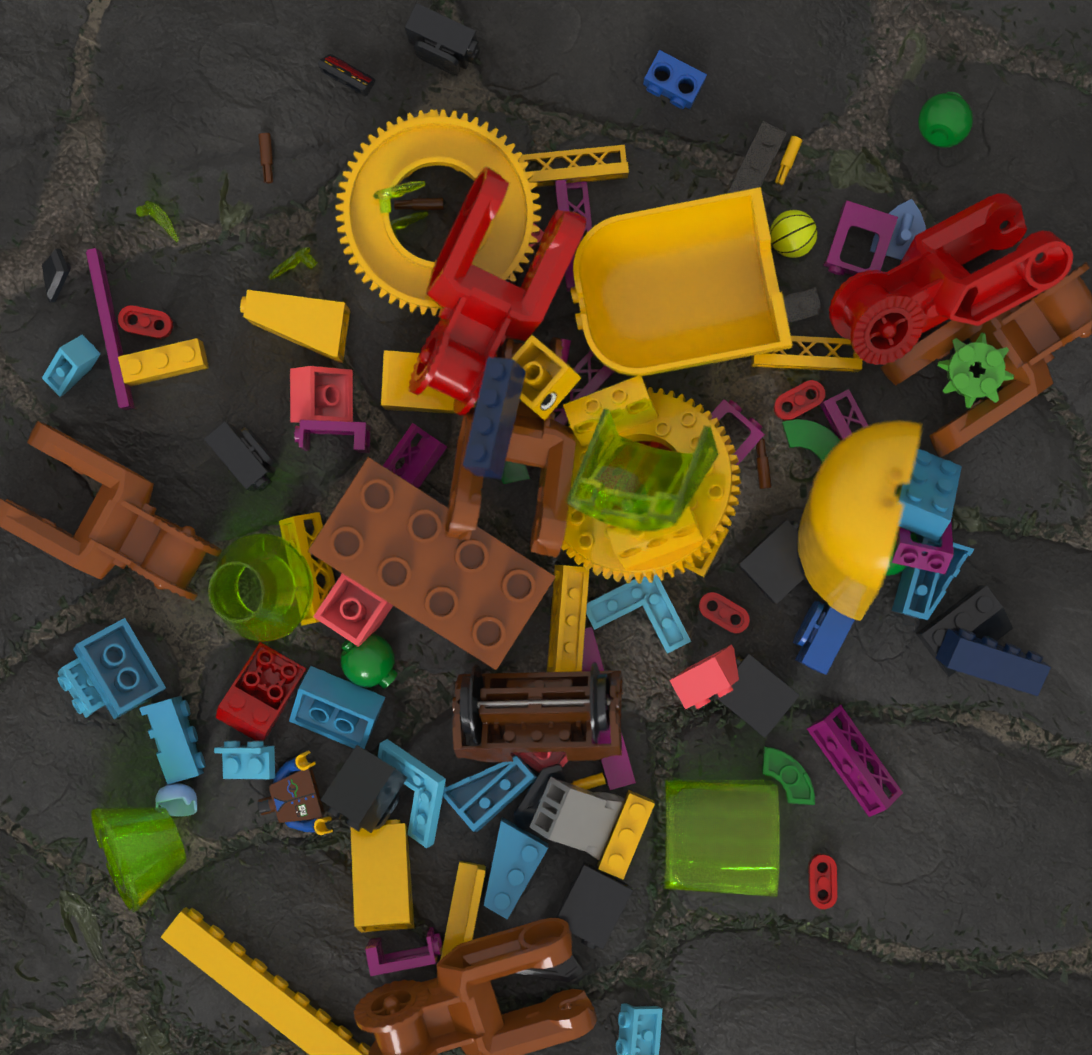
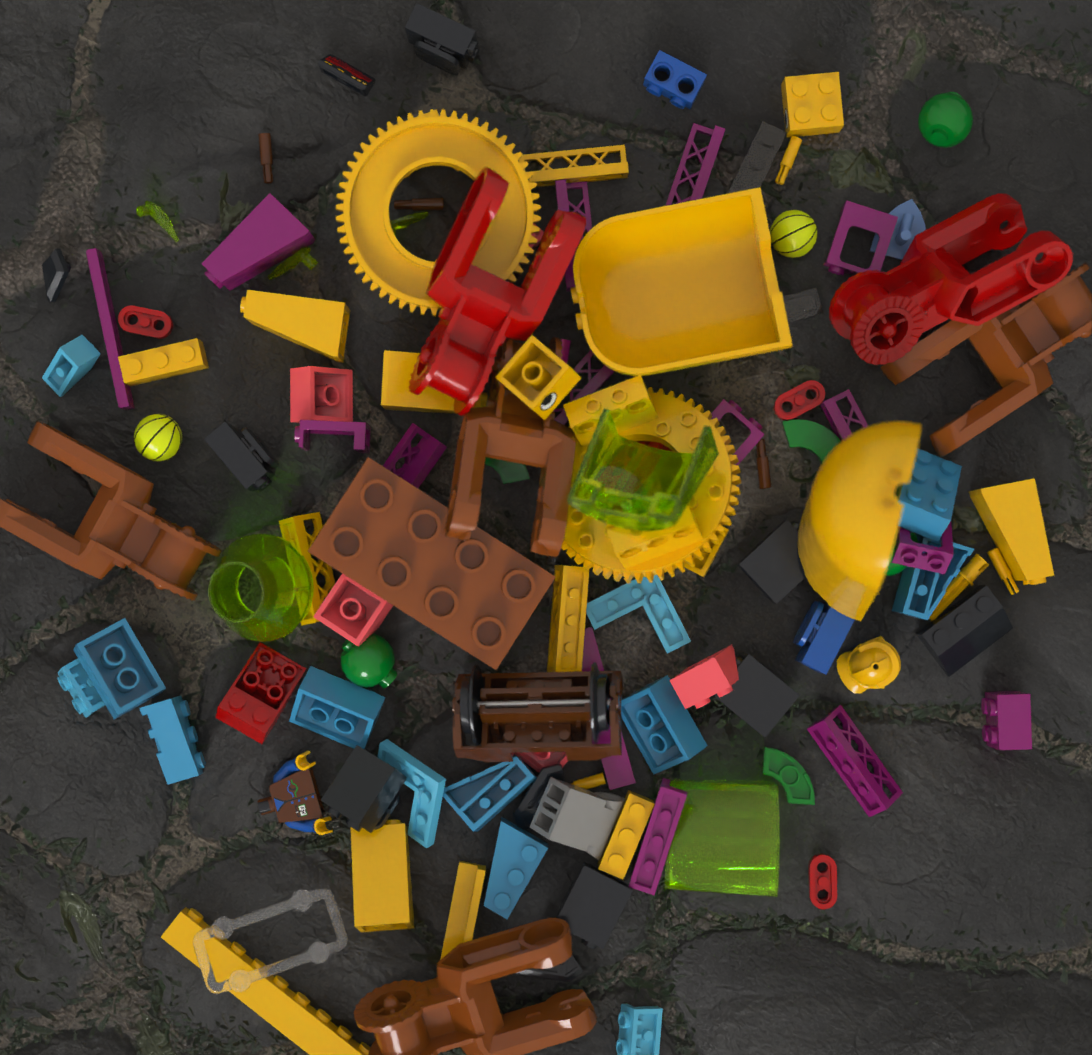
clear neon green cone [91,807,186,913] -> none
hair [155,783,197,817] -> none
medium azure bracket [214,741,275,779] -> none
magenta window [365,927,442,976] -> none
clear neon green bar [373,181,425,213] -> none
dark blue brick [463,357,526,479] -> none
red plate [699,592,750,633] -> none
yellow fence [751,336,862,372] -> none
dark blue brick [936,628,1051,696] -> none
bright green brick [938,333,1014,408] -> none
none -> neon yellow piece [134,414,182,462]
none -> clear bar [193,888,348,994]
none -> magenta slope [201,193,315,291]
none -> dark azure slope [621,675,708,775]
none -> magenta fence [628,778,688,895]
none -> magenta fence [665,123,725,206]
none -> yellow brick [781,72,844,138]
none -> yellow helmet [837,636,901,694]
none -> yellow axle [929,554,989,621]
none -> yellow slope [969,478,1054,585]
none -> magenta brick [981,691,1032,750]
none -> yellow pin [987,547,1019,595]

